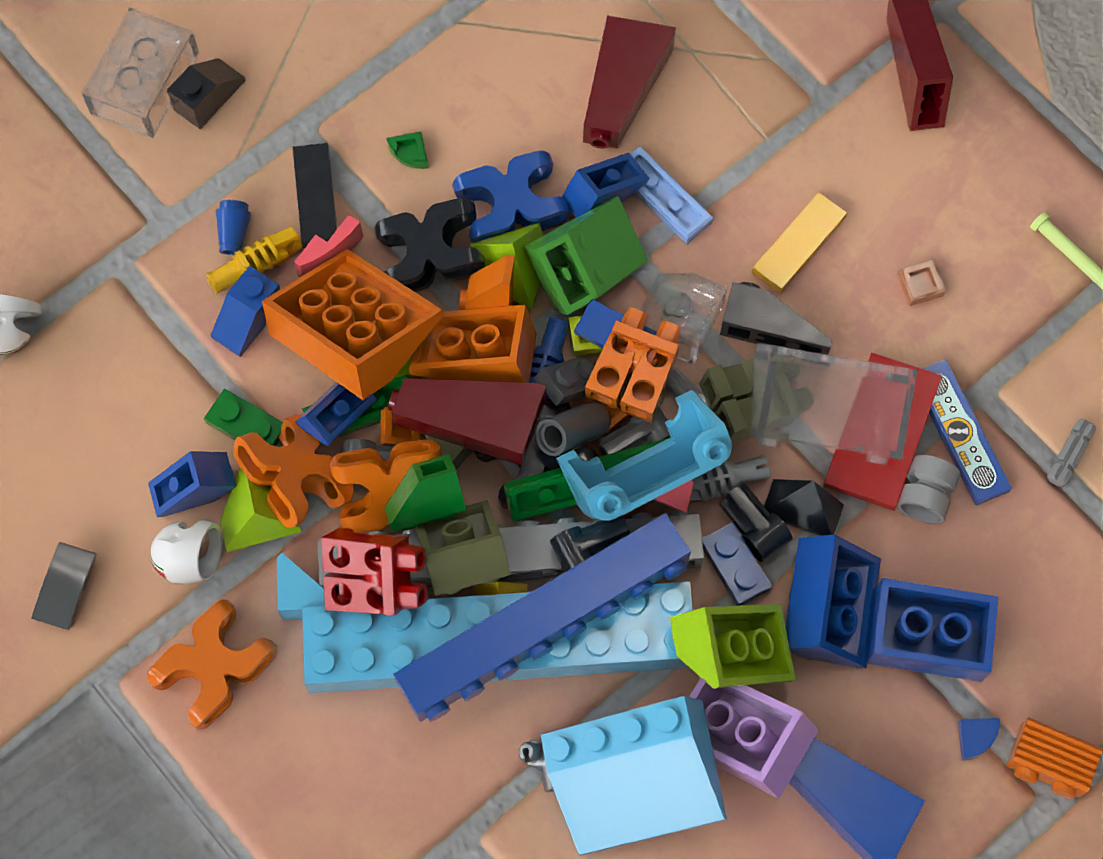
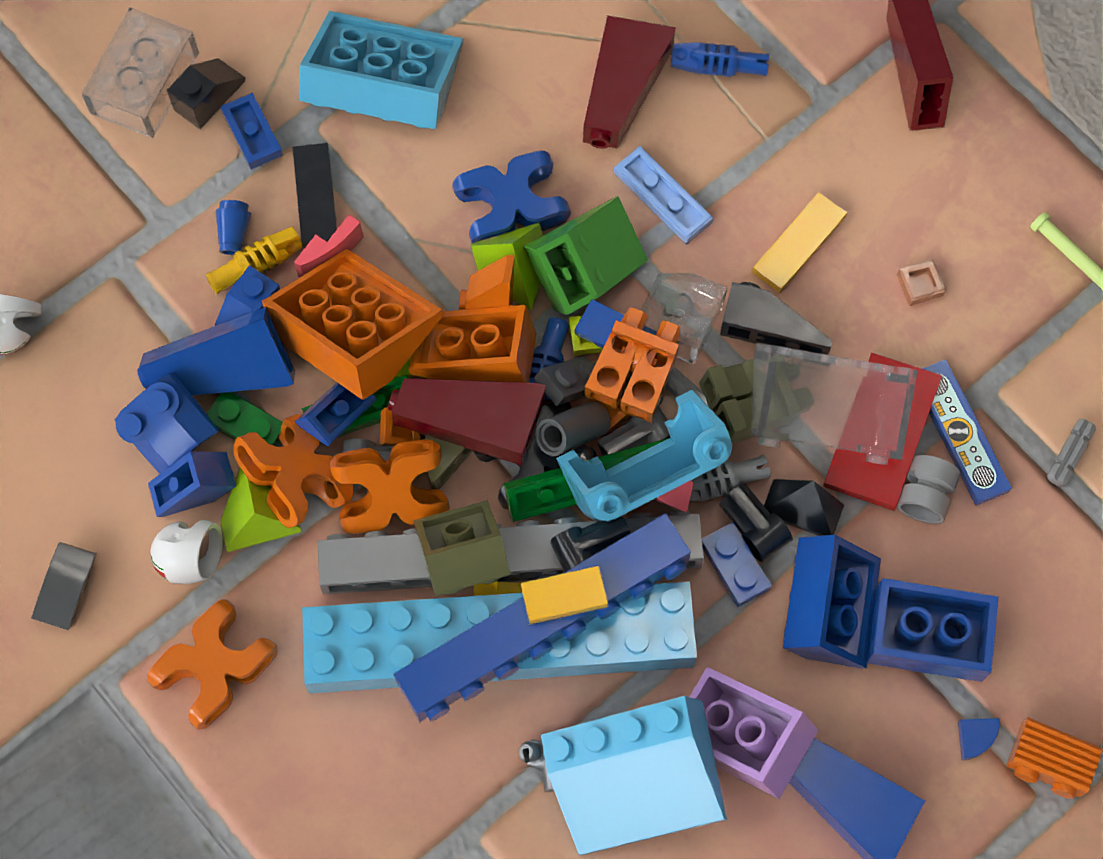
medium azure slope [277,553,325,620] -> none
red hips [321,527,427,616] -> none
black piece [374,198,486,292] -> none
green slope [384,454,466,532] -> none
green tile [387,131,429,169] -> none
blue slope [562,152,650,218] -> none
lime slope [670,604,796,688] -> none
none -> blue slope [115,372,220,474]
none -> blue slope [137,307,295,395]
none -> blue plate [220,93,283,170]
none -> medium azure slope [299,11,463,129]
none -> yellow tile [521,566,608,624]
none -> blue hinge [671,42,769,77]

